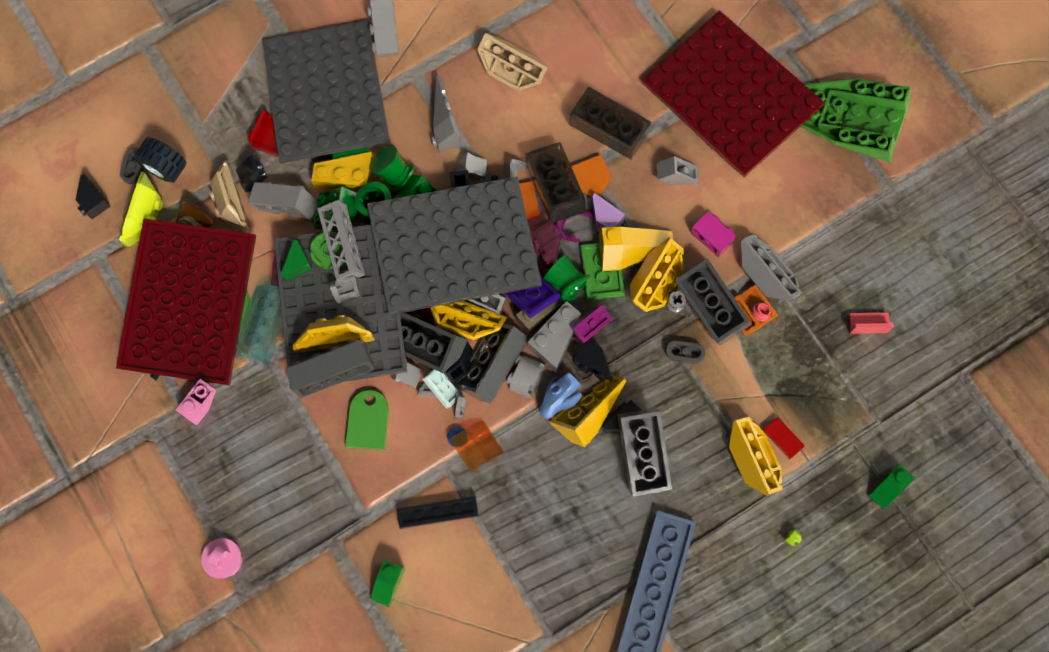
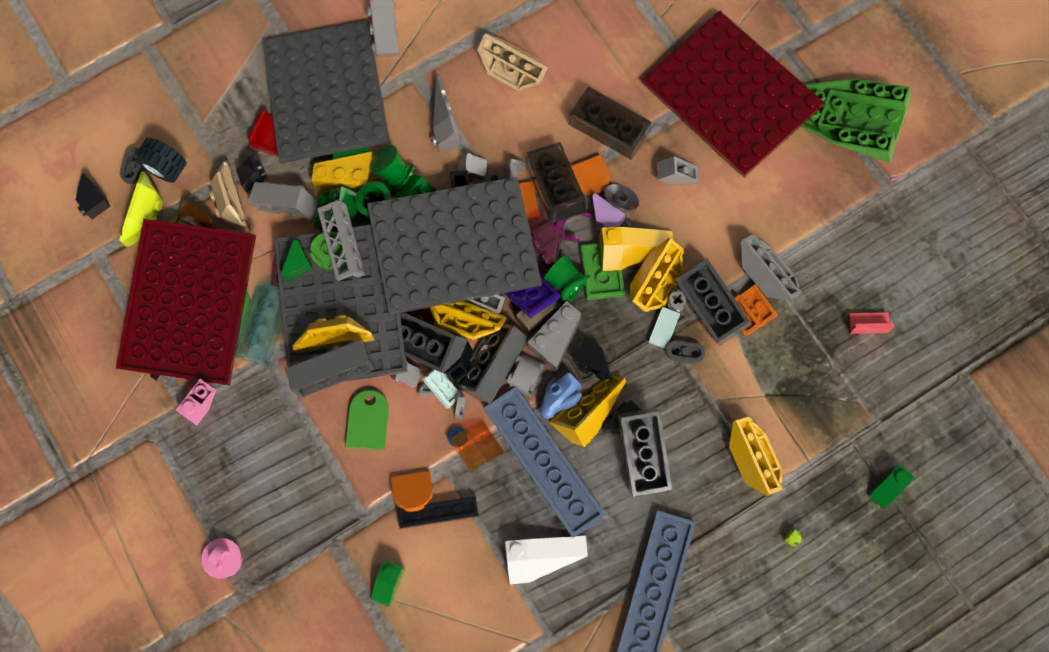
light grey tile [330,276,360,303] -> none
magenta panel [571,304,612,343] -> none
dark pink brick [691,212,736,257] -> none
coral plate [752,303,771,322] -> none
red tile [763,417,805,460] -> none
none -> orange tile [391,471,433,512]
none -> sand blue plate [484,387,606,538]
none -> white wedge [505,536,588,584]
none -> flat silver dish [604,184,639,211]
none -> light aqua tile [649,307,680,349]

